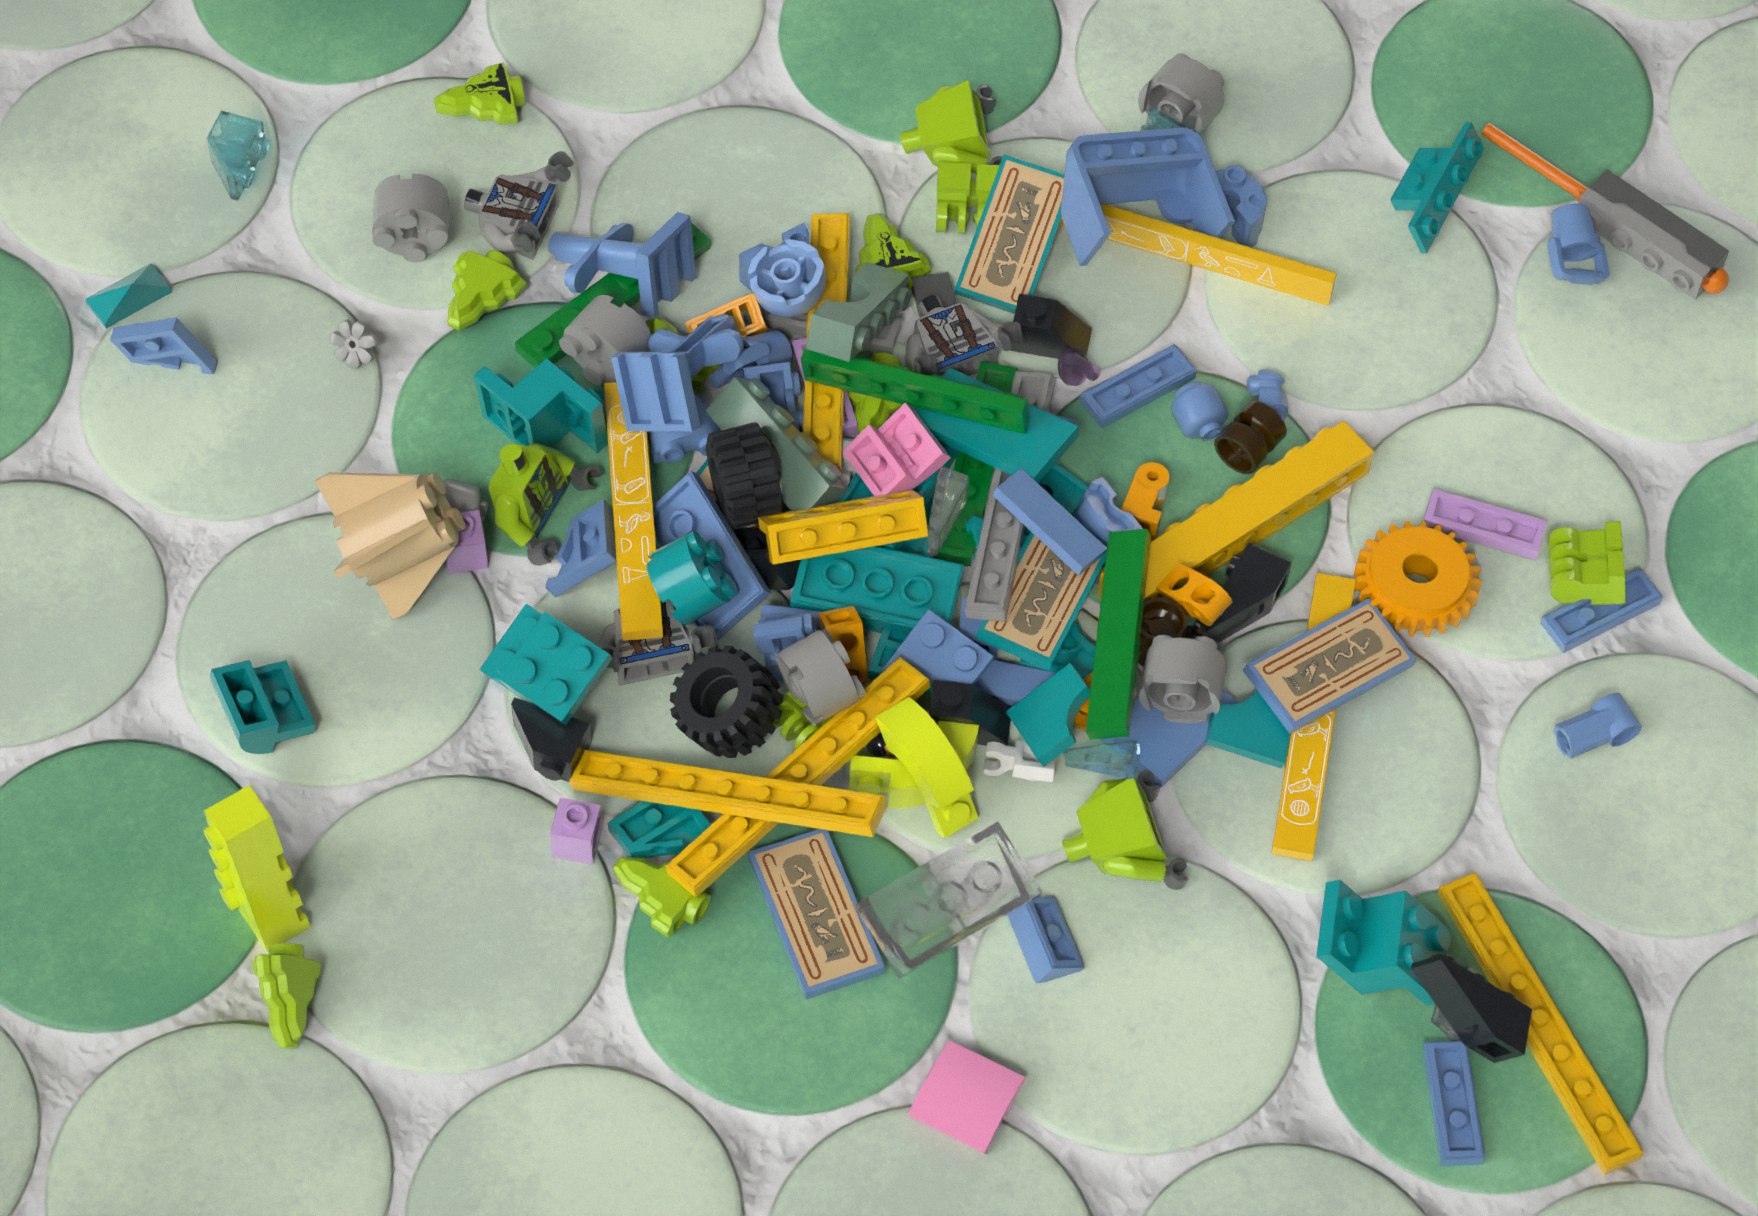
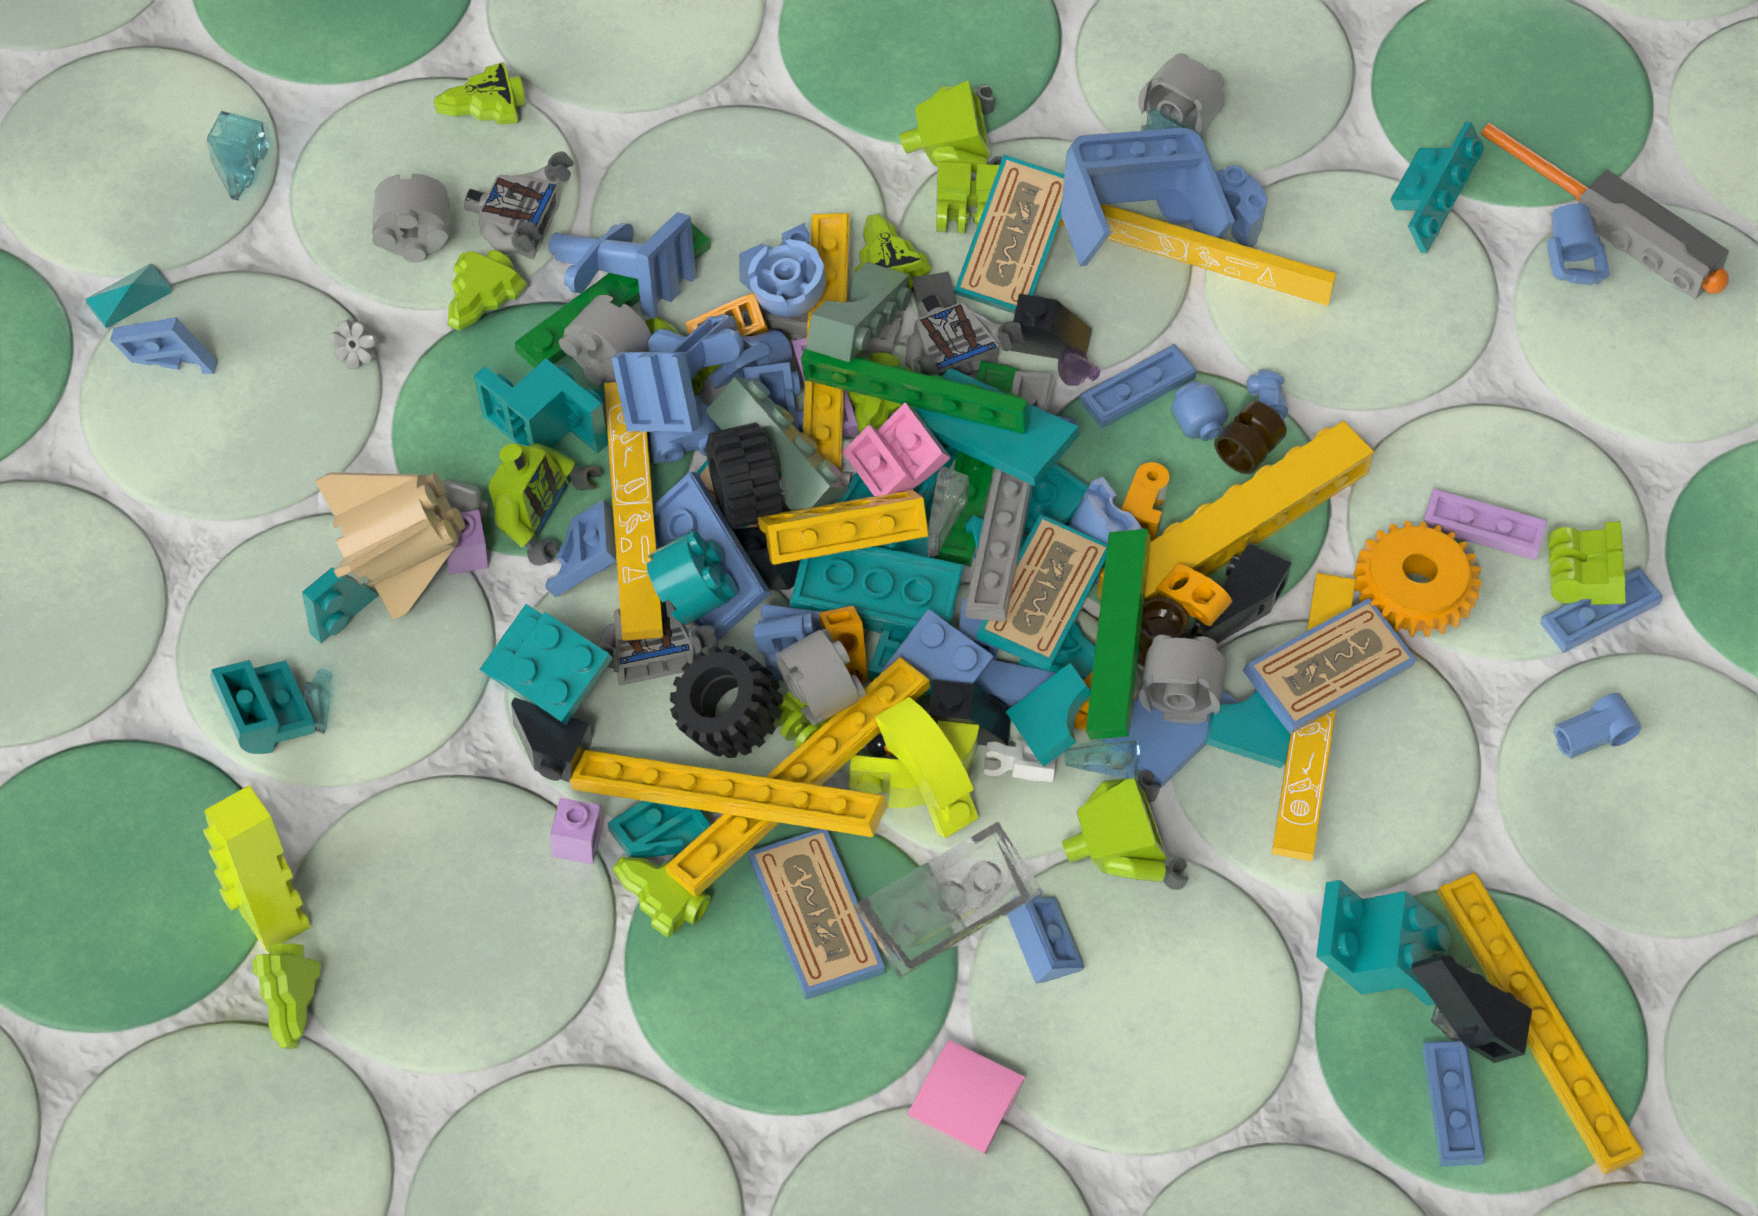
medium blue tile [993,468,1107,576] -> none
none -> teal wing [302,567,378,643]
none -> clear light blue bar [302,669,332,734]

